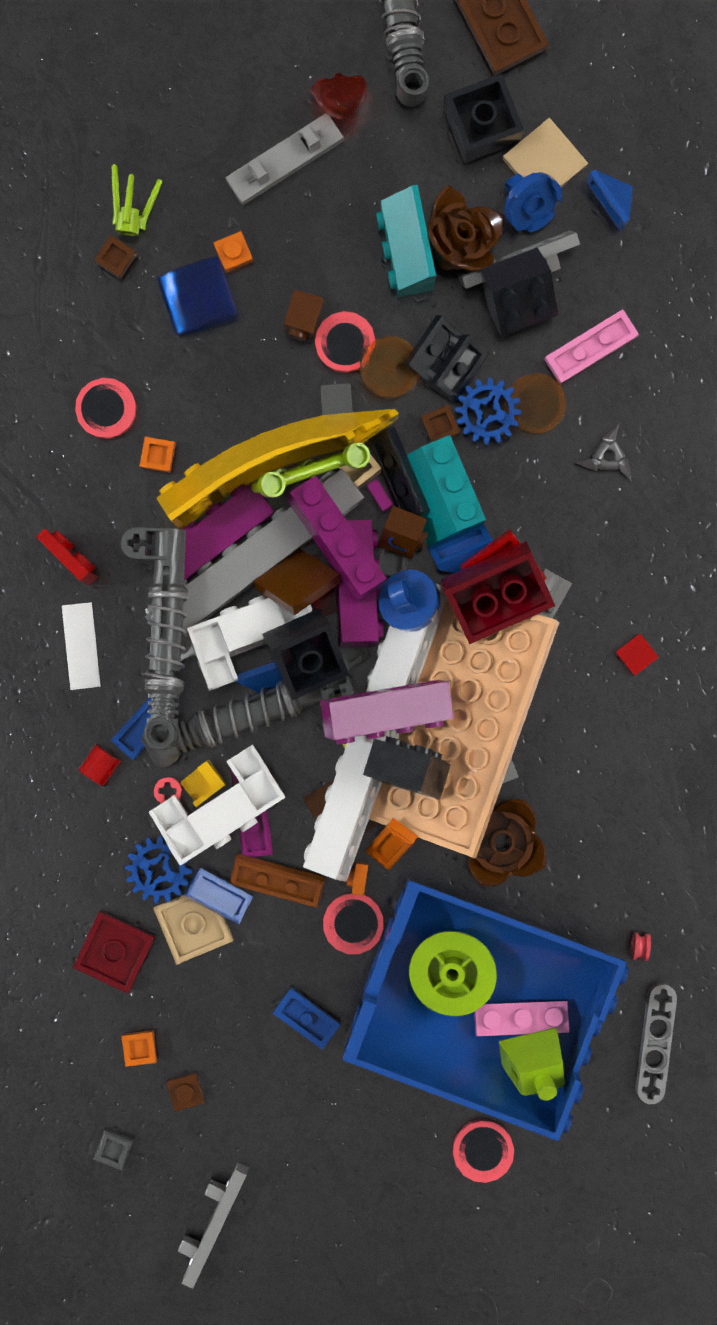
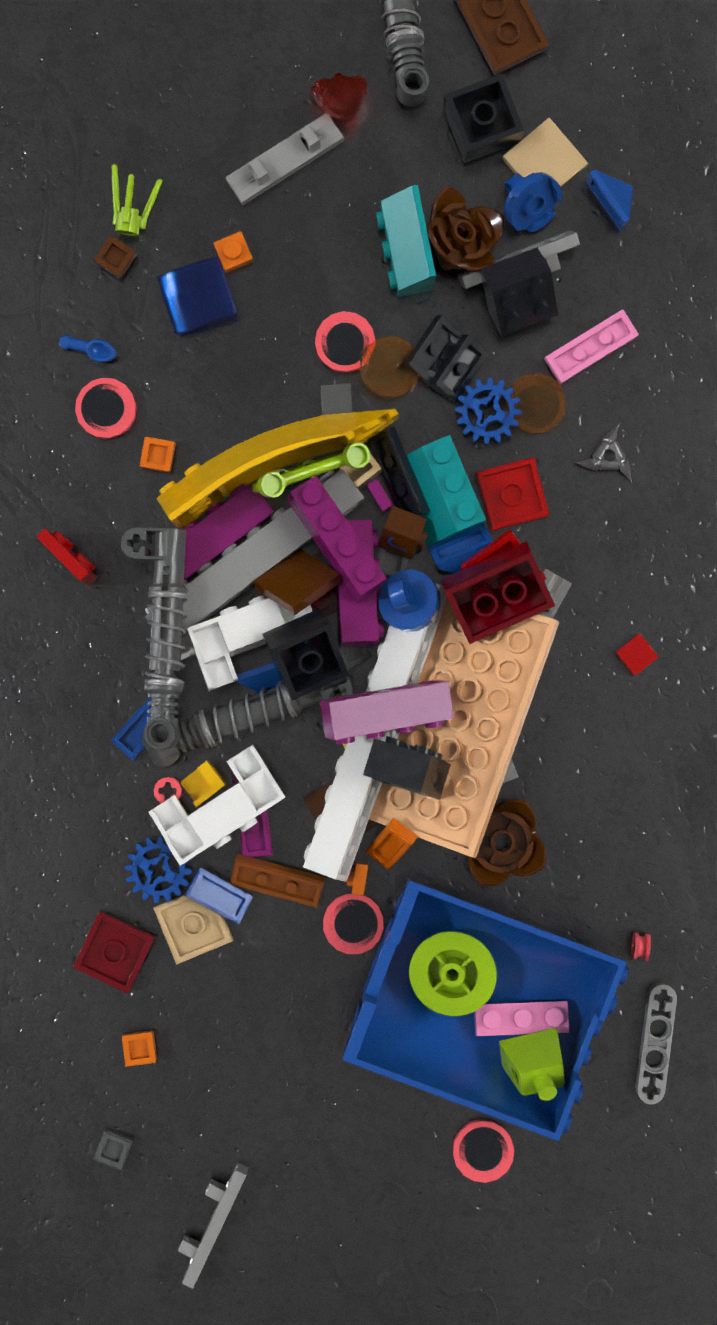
white sticker [62,602,101,690] -> none
red brick [78,744,122,786] -> none
reddish brown plate [166,1071,205,1112] -> none
blue plate [273,987,341,1050] -> none
reddish brown brick [284,289,324,341] -> none
reddish brown plate [420,404,461,442] -> none
none -> blue piece [59,334,117,362]
none -> red tile [475,457,550,532]

